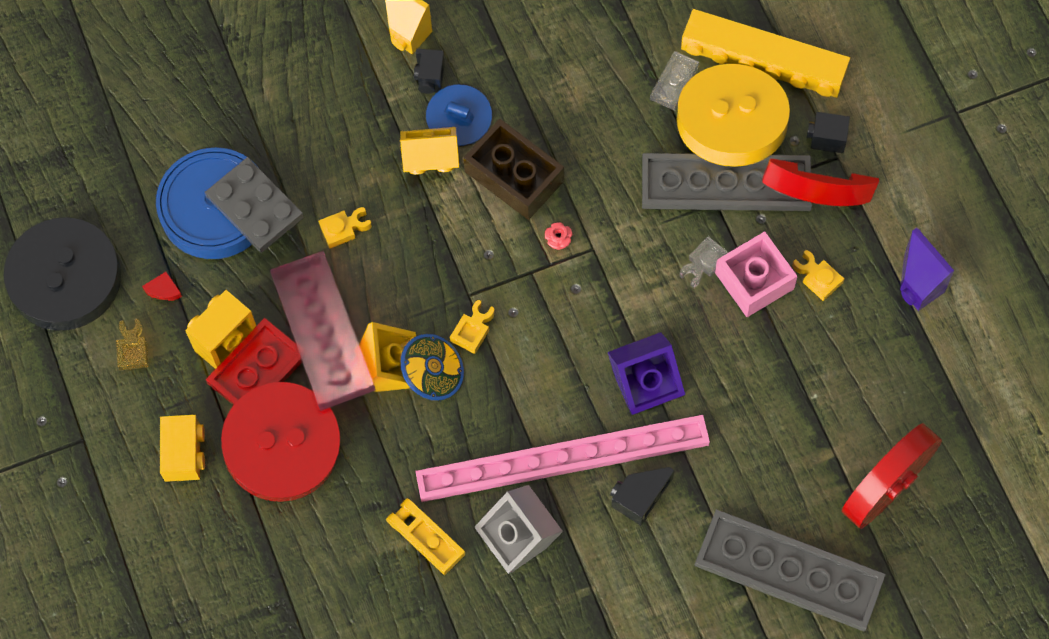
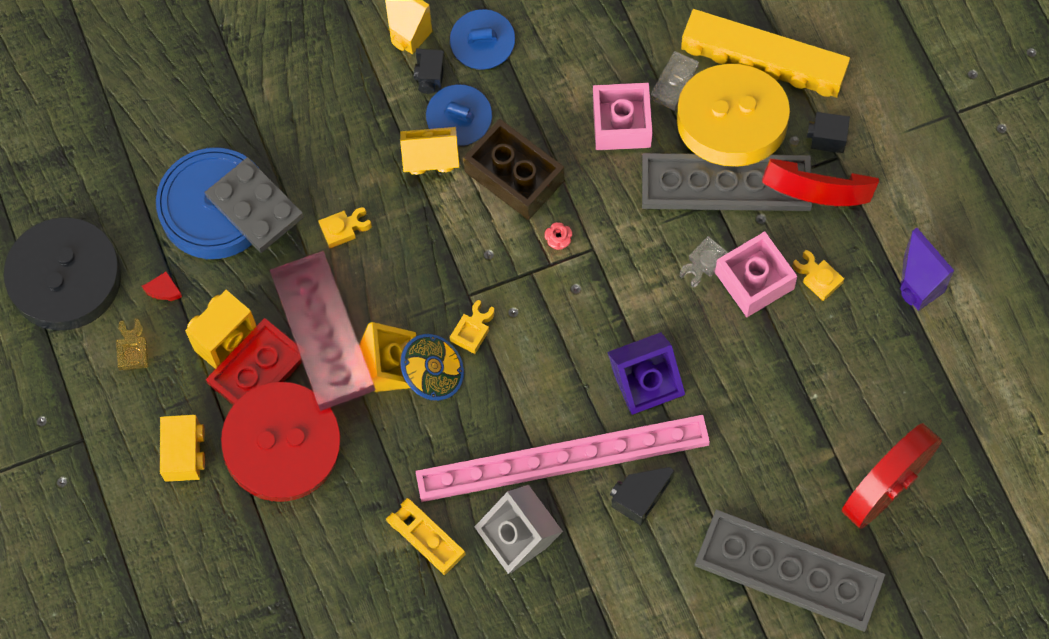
none -> blue shield [450,9,515,70]
none -> bright pink brick [593,83,652,150]

